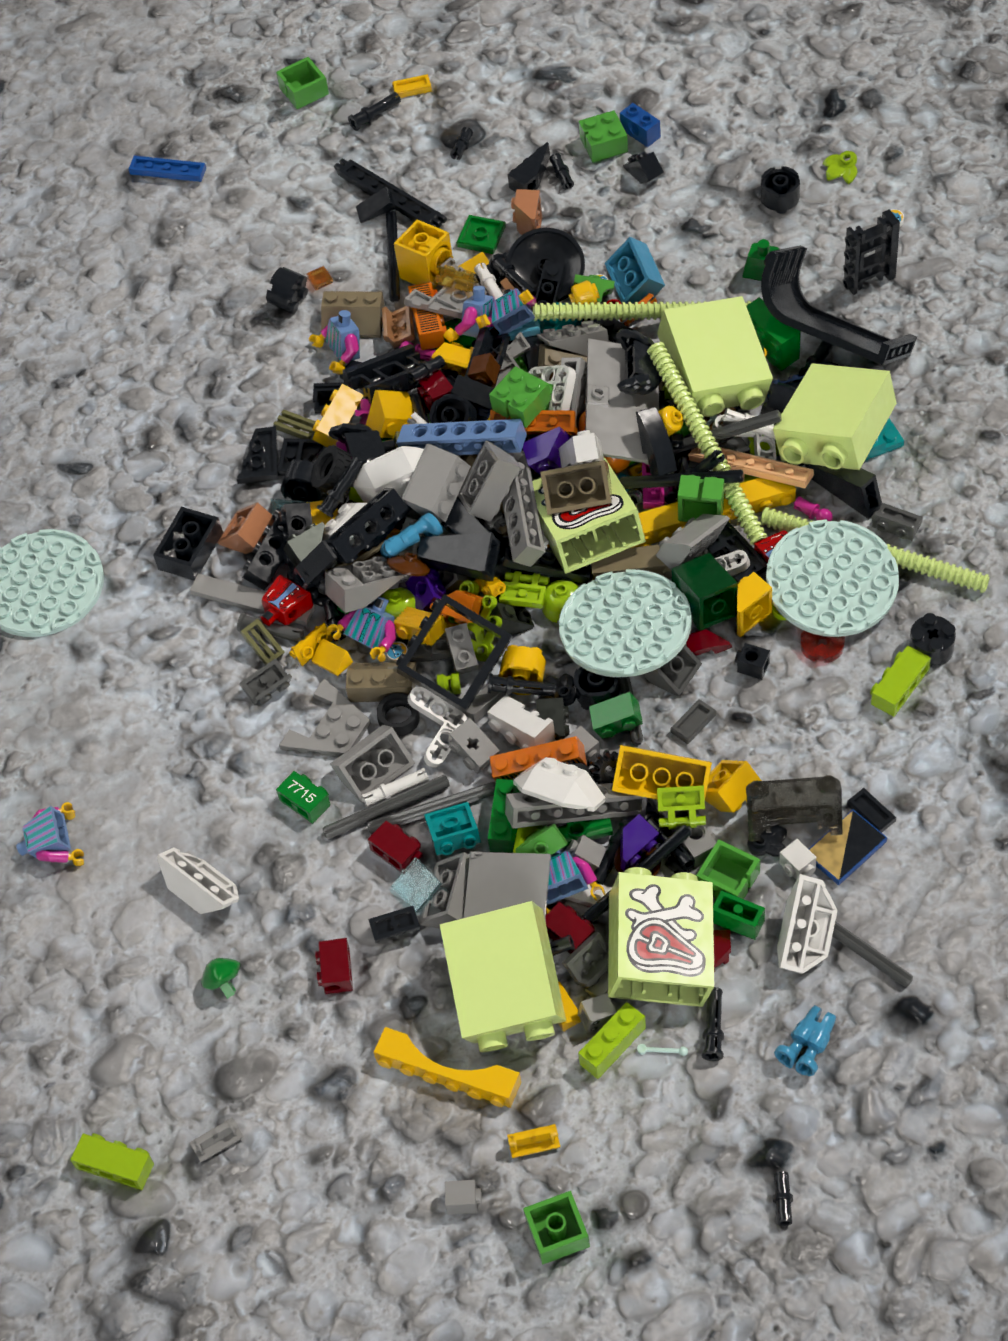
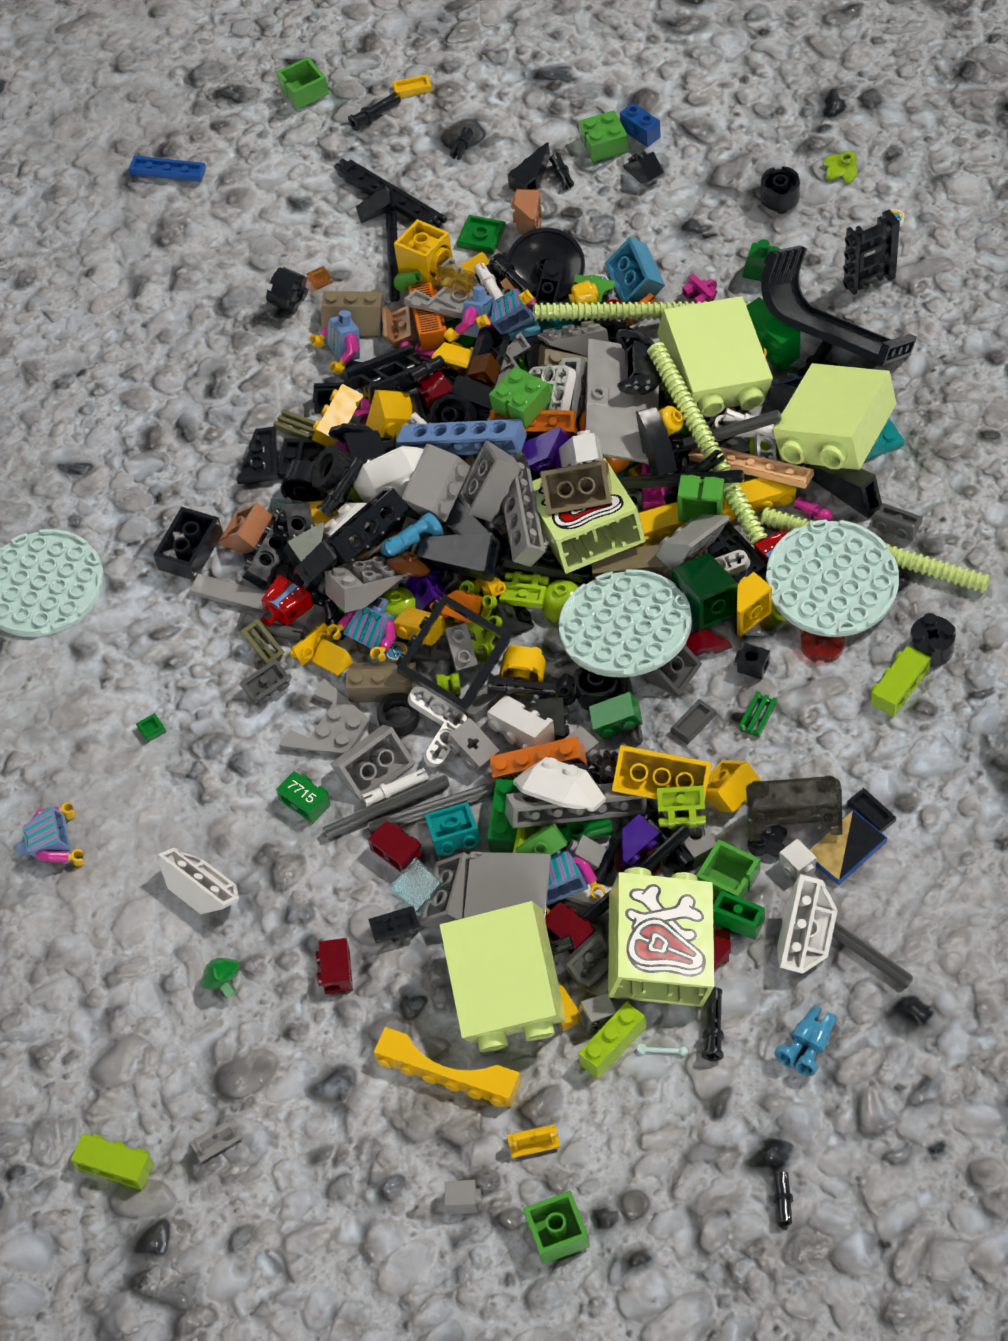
none -> green tile [136,713,166,743]
none -> bright green cone [394,270,422,292]
none -> dark pink hips [682,274,718,303]
none -> green tile [739,691,777,738]

